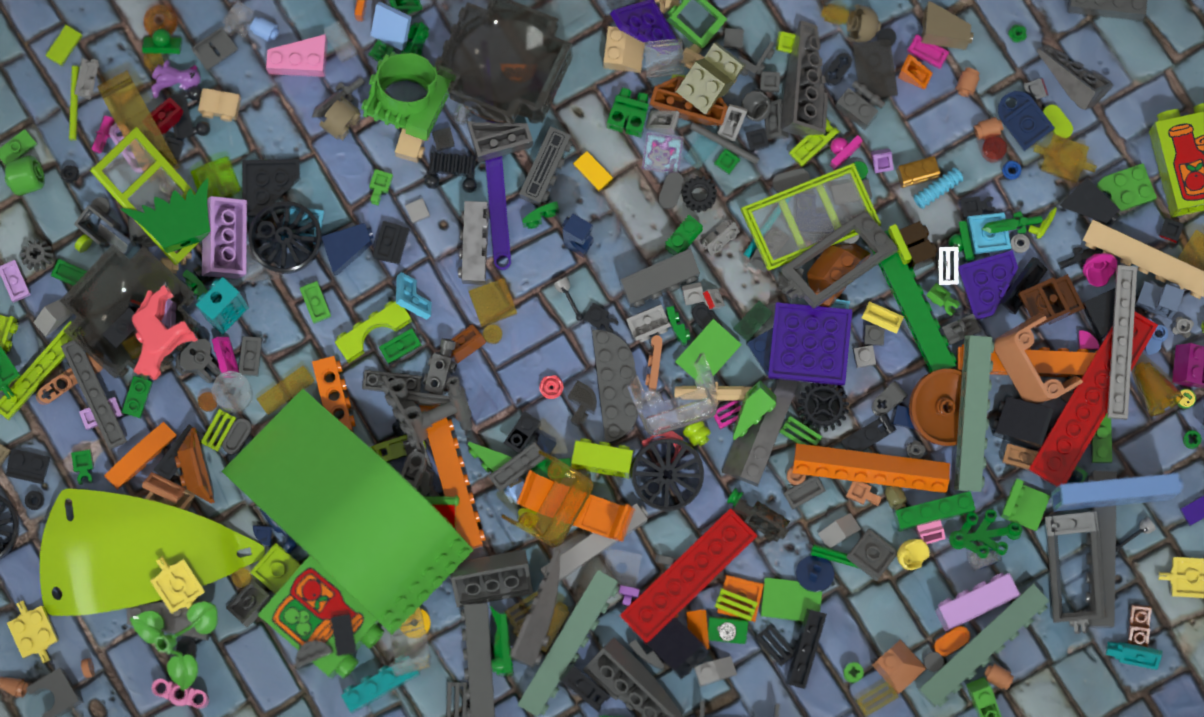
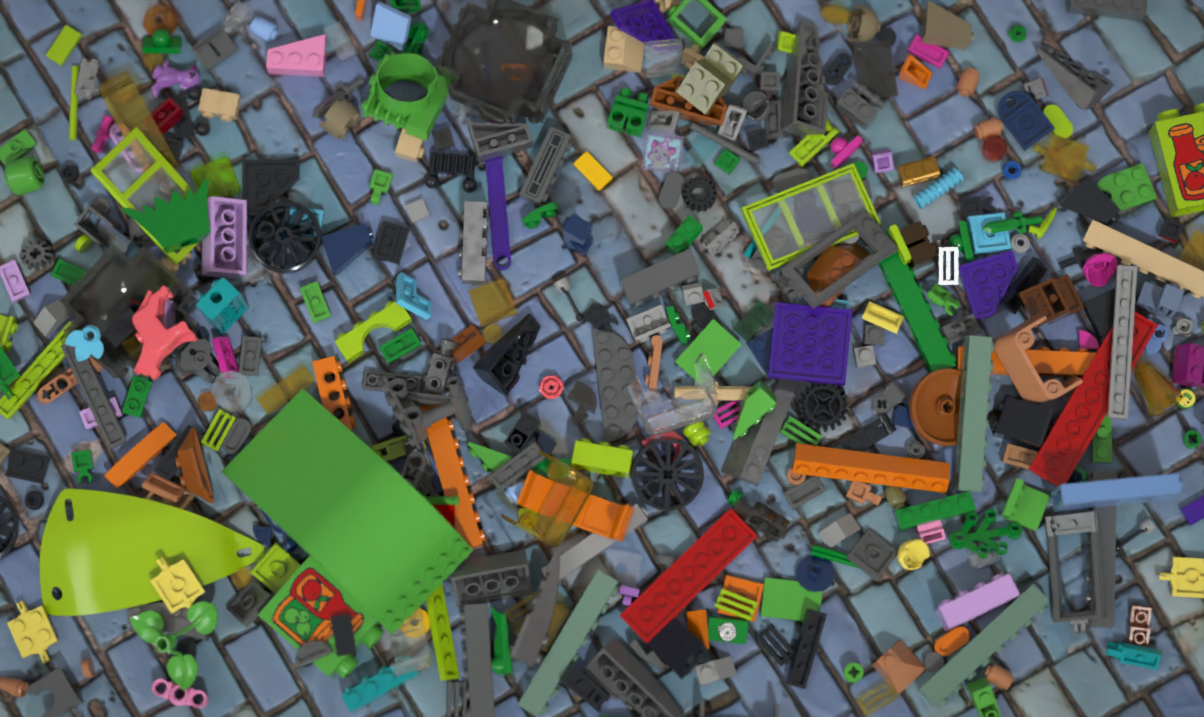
green slope [182,269,208,300] -> none
none -> medium azure plate [65,325,104,361]
none -> lime plate [426,584,460,681]
none -> black wedge [473,314,541,396]

